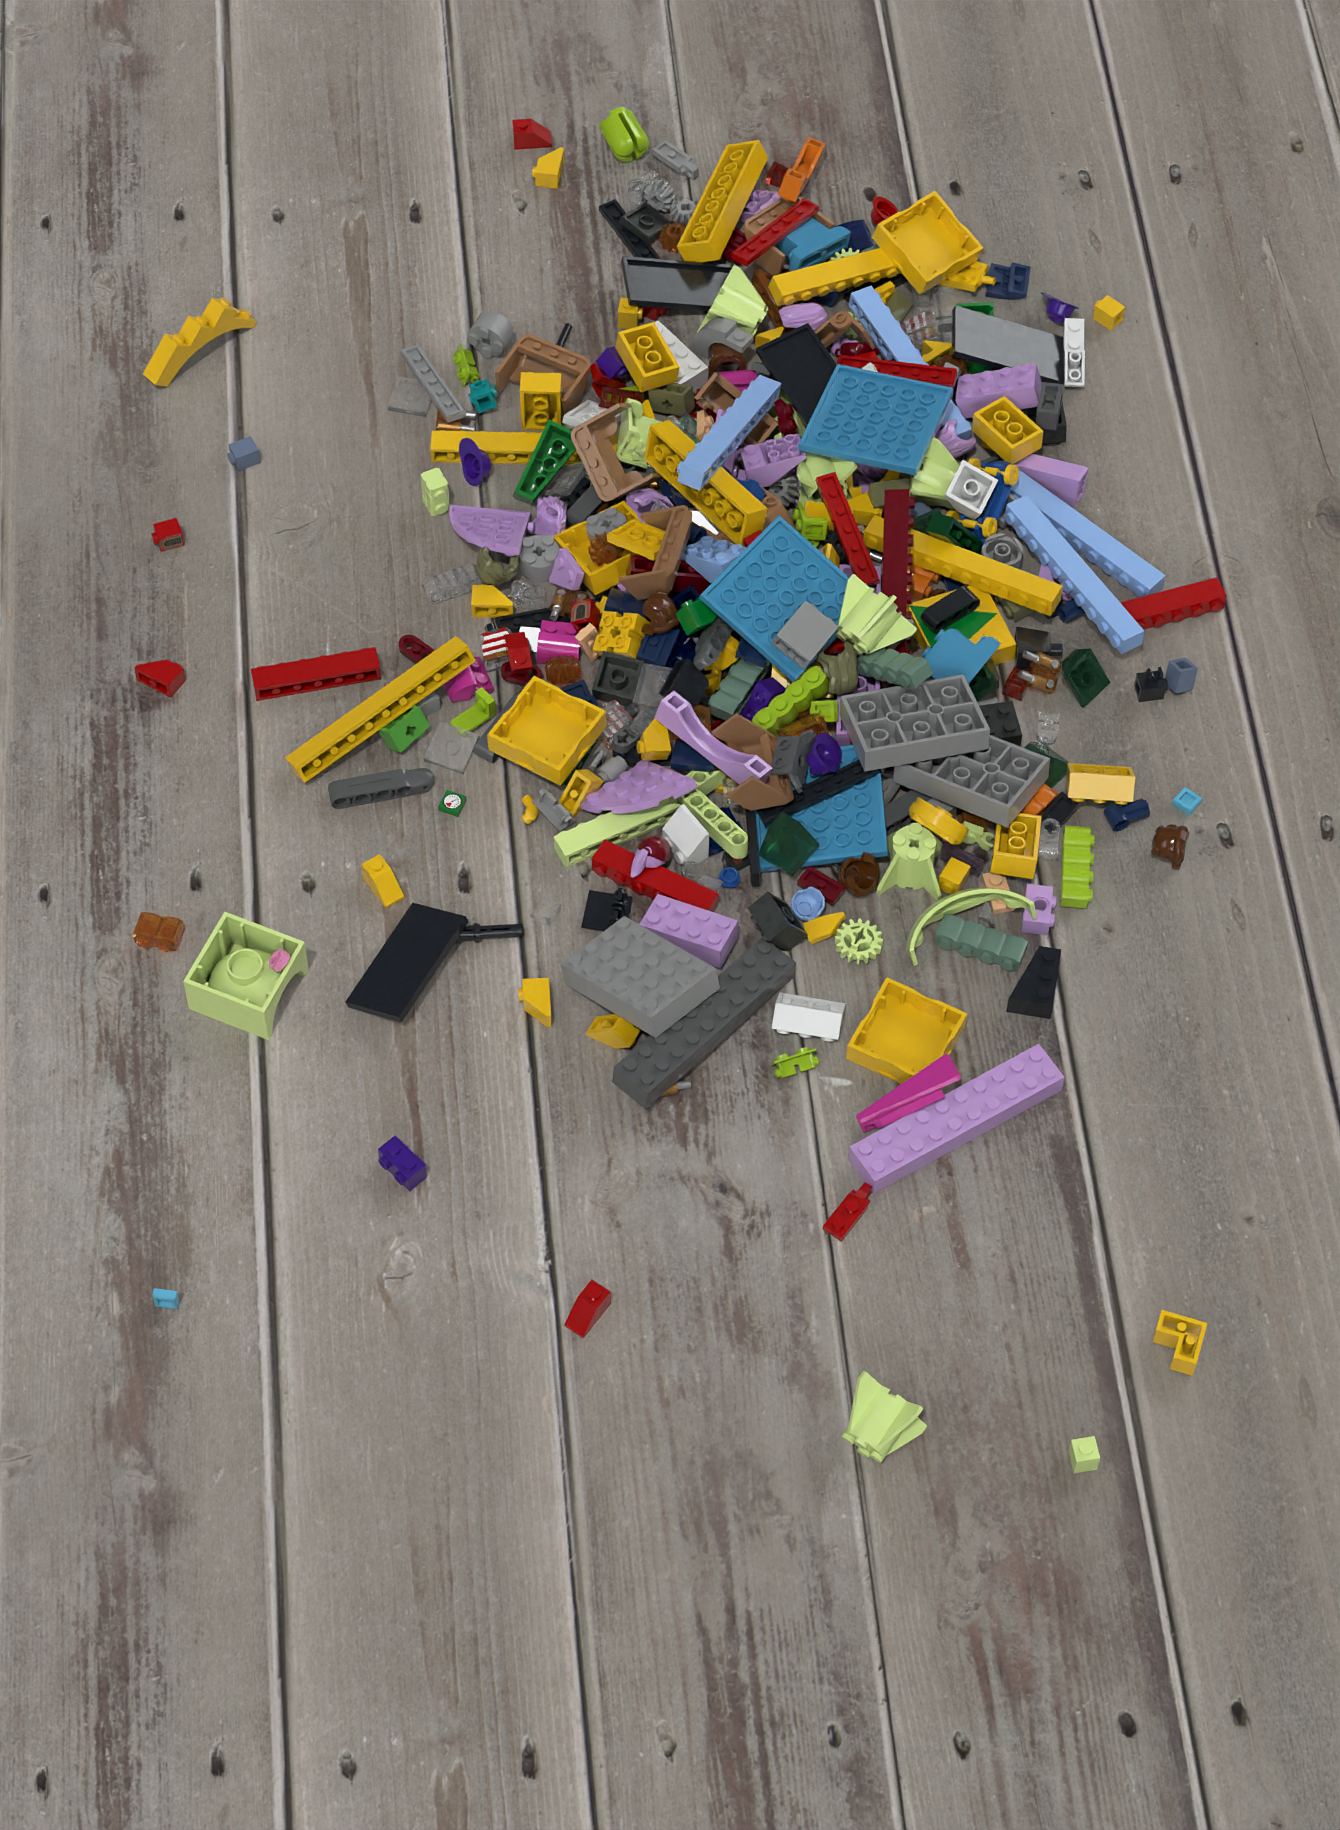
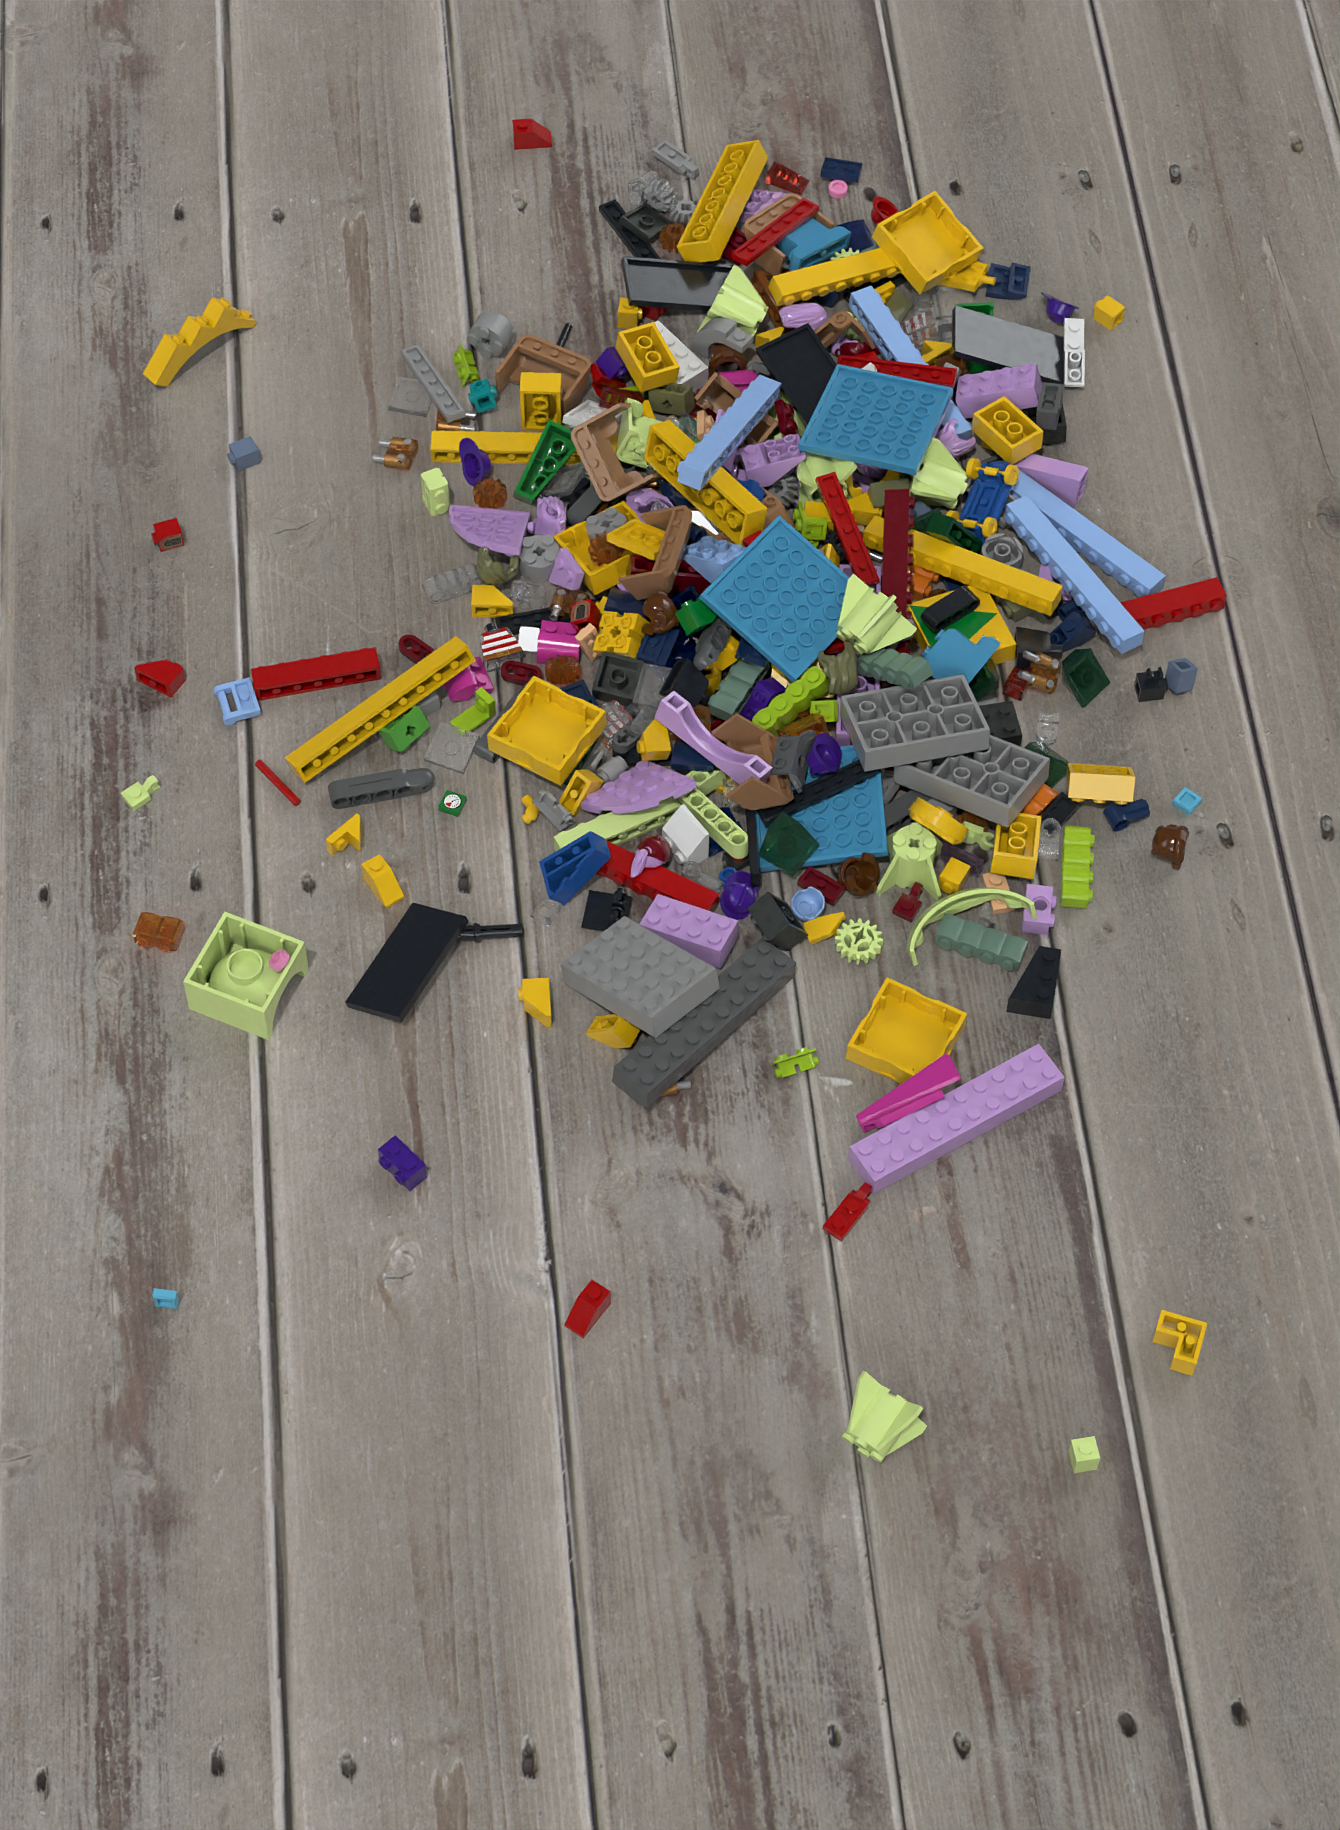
red slope [503,632,532,676] -> none
yellow slope [532,147,564,189] -> none
lime cylinder [599,106,649,163] -> none
light grey brick [771,600,838,670] -> none
white slope [772,992,846,1041] -> none
orange arch [778,137,826,202] -> none
white slope [944,460,998,520] -> none
none -> yellowish green plate [120,775,160,811]
none -> light blue plate [213,677,261,726]
none -> red bar [255,759,301,806]
none -> yellow slope [326,813,361,856]
none -> clear orange piece [372,437,418,470]
none -> clear orange gear [473,476,507,509]
none -> blue wedge [539,831,611,906]
none -> dark purple piece [720,871,759,920]
none -> dark blue plate [820,157,862,183]
none -> bright pink tile [828,180,848,199]
none -> dark red plate [892,882,923,923]
none -> dark blue slope [1050,612,1097,653]

